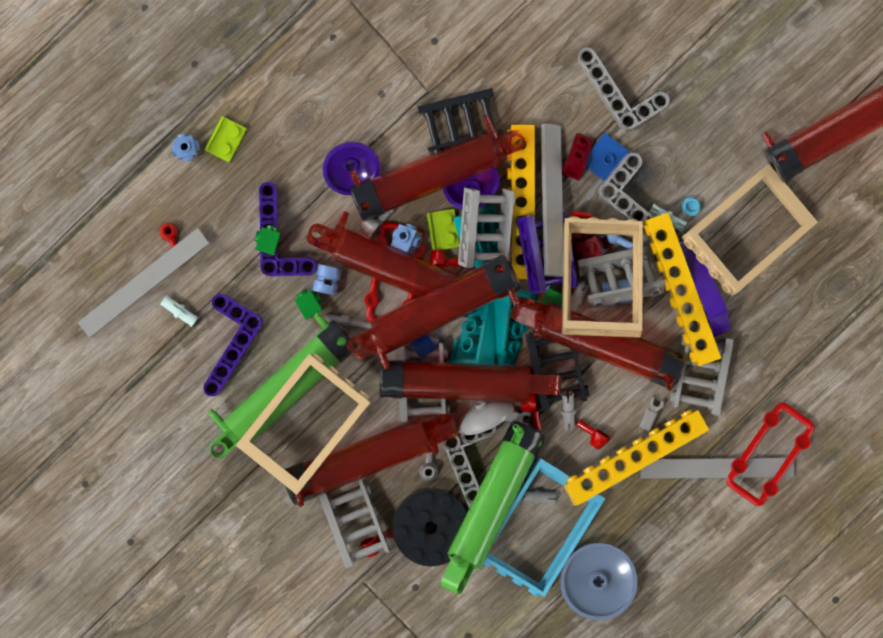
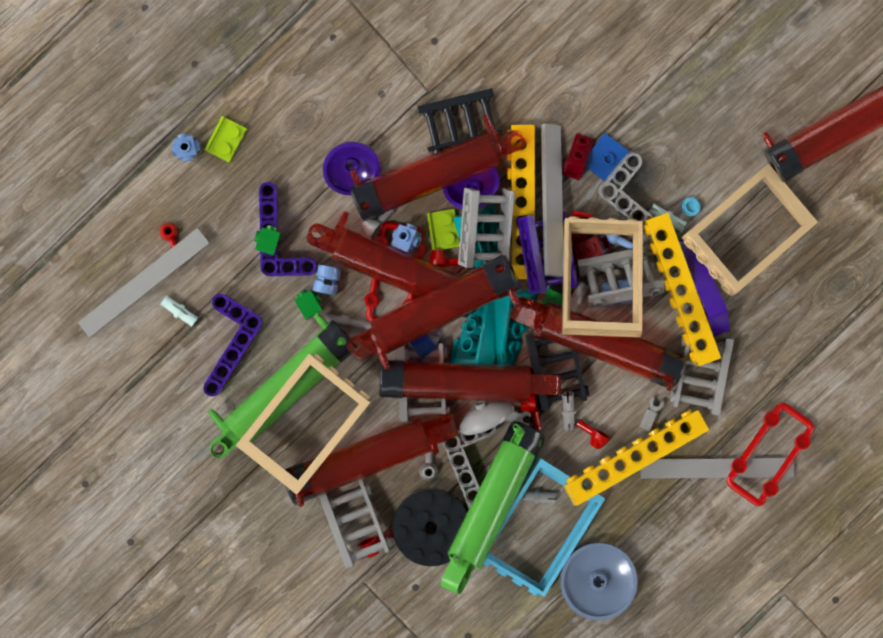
light grey beam [578,48,670,131] -> none

